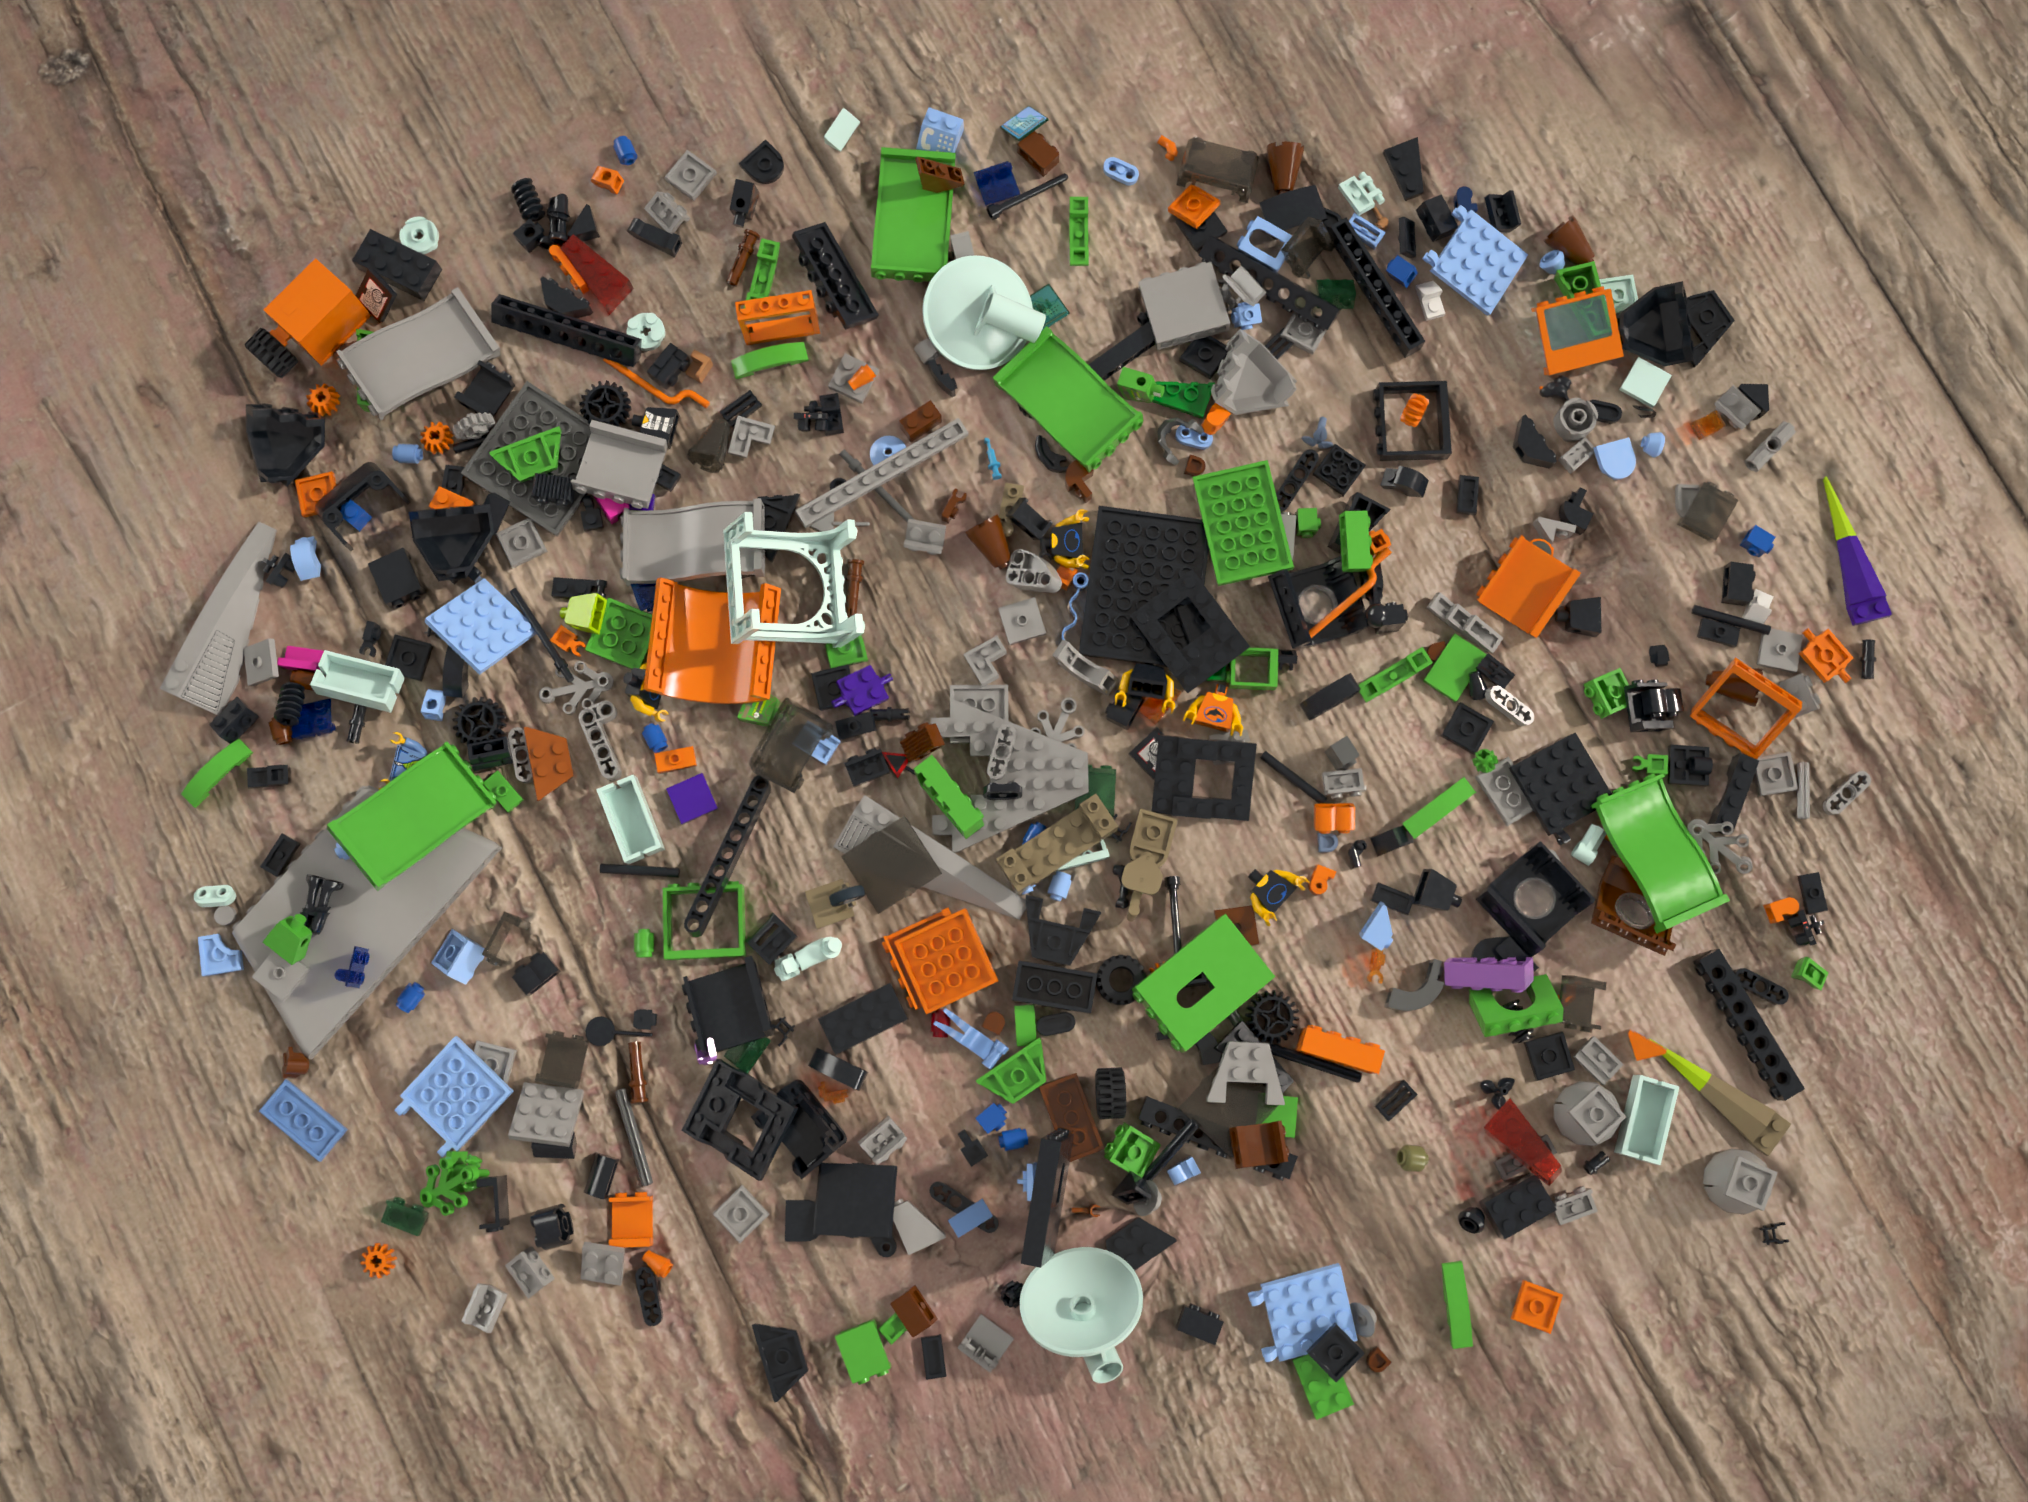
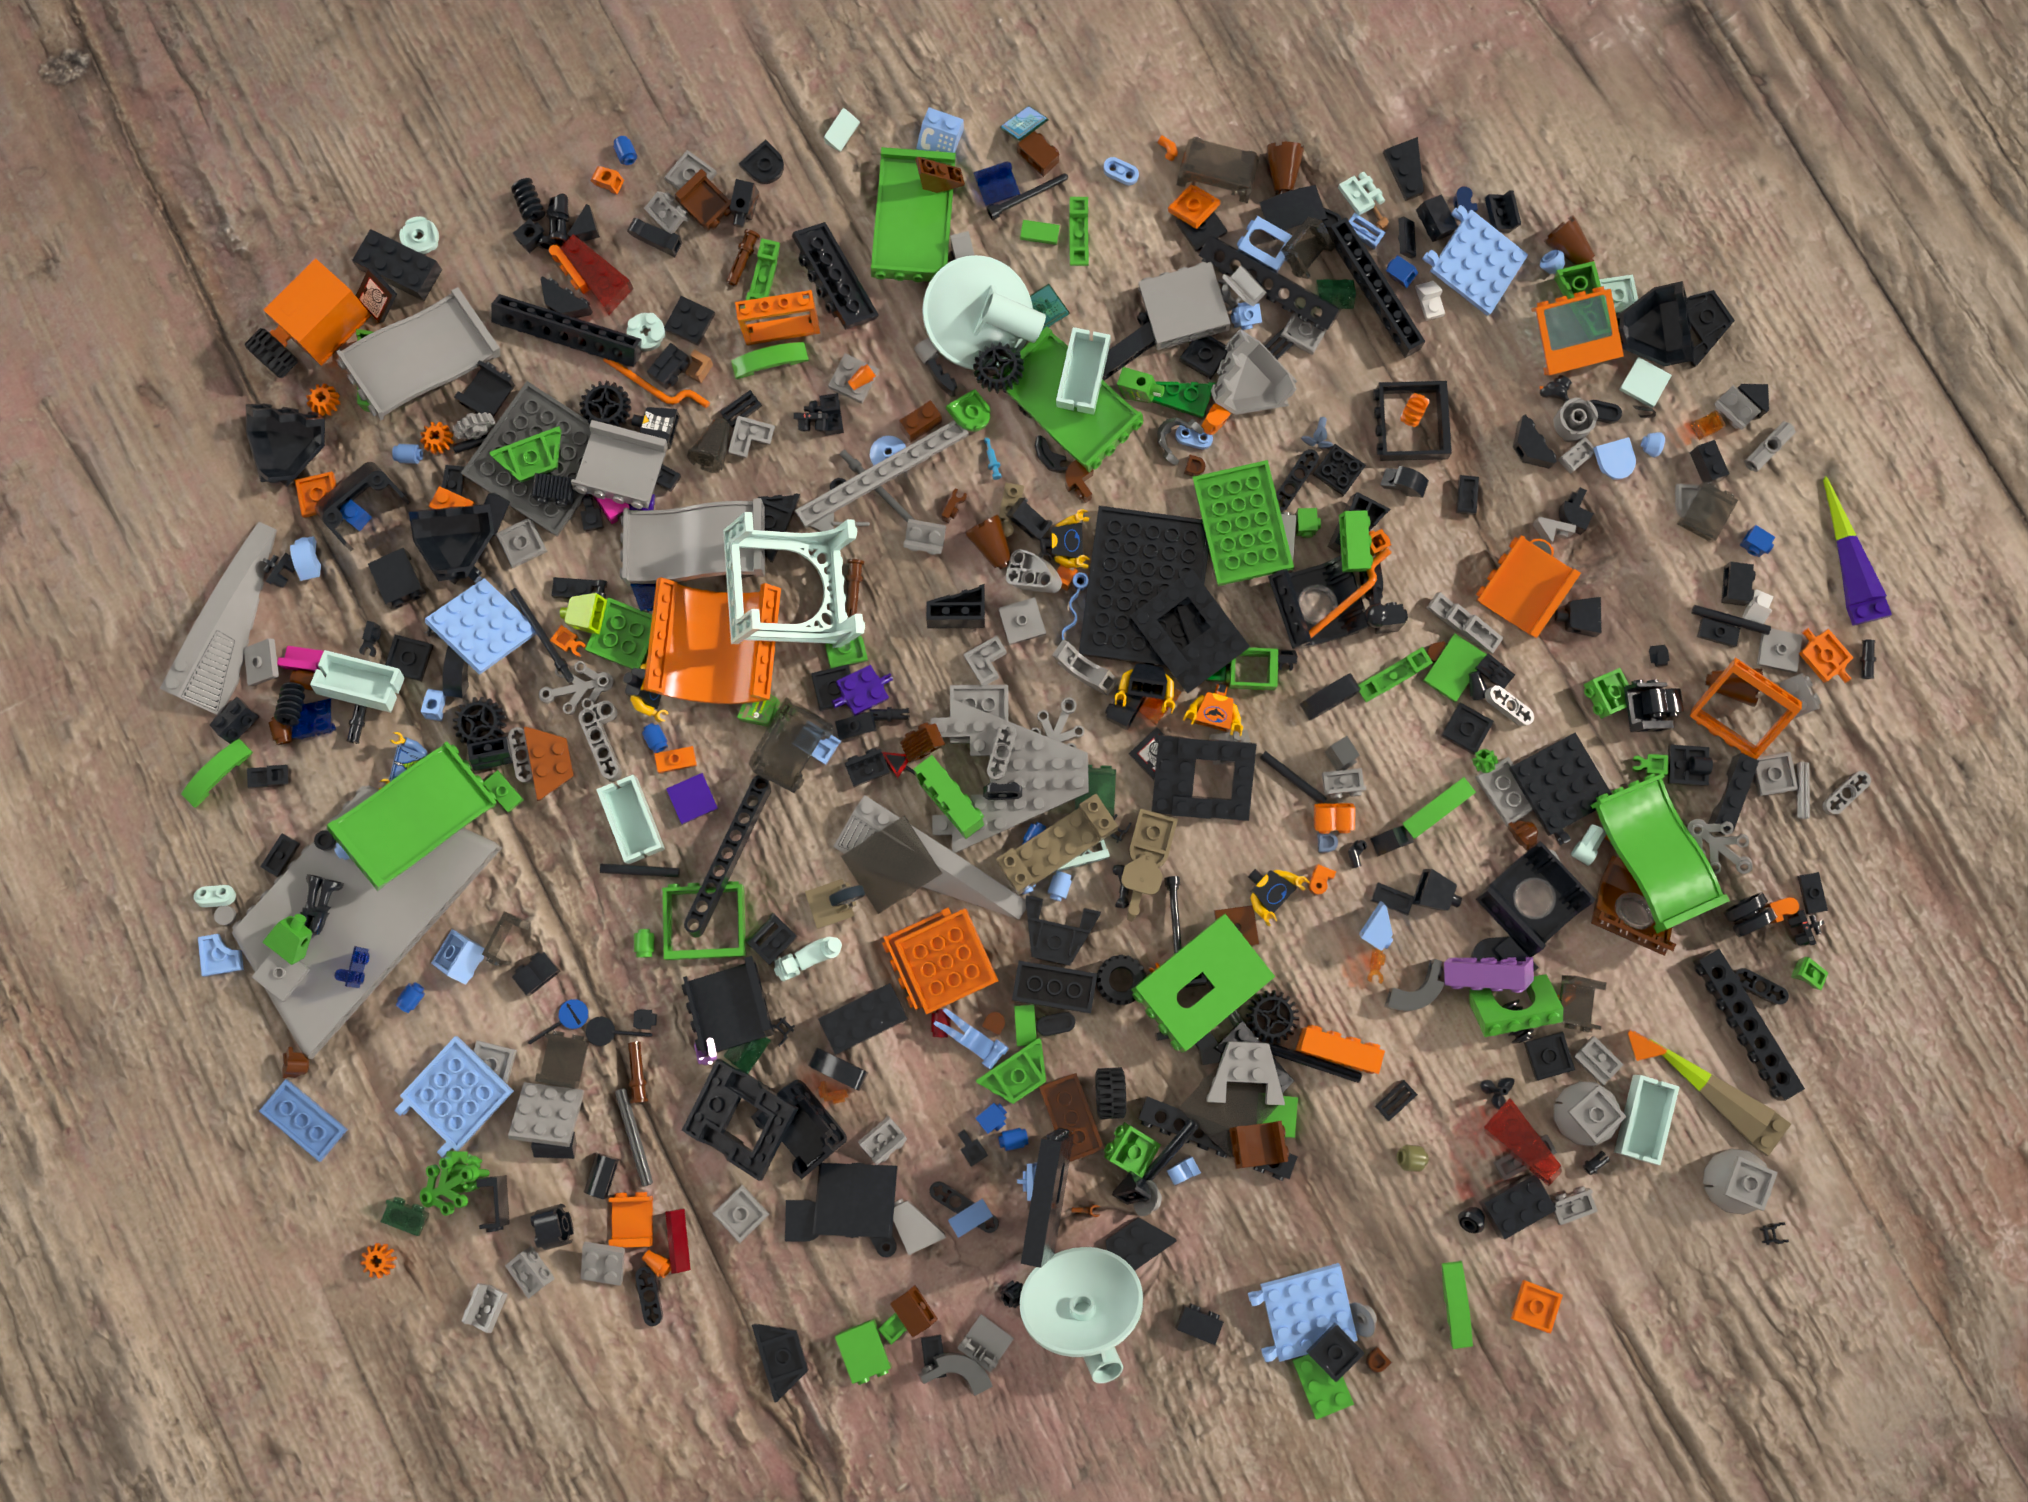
none -> black tile [314,830,336,851]
none -> blue piece [528,999,589,1045]
none -> black plate [664,296,715,346]
none -> dark red tile [665,1209,691,1274]
none -> reddish brown panel [675,168,731,232]
none -> dark grey arch [918,1353,993,1396]
none -> black wedge [926,584,985,628]
none -> bright green tile [945,389,990,431]
none -> black gear [973,342,1024,394]
none -> bright green tile [1020,220,1060,245]
none -> light aqua piece [1056,327,1111,415]
none -> reddish brown piece [1508,821,1538,851]
none -> black brick [1690,440,1730,486]
none -> black wheel [1723,892,1777,937]

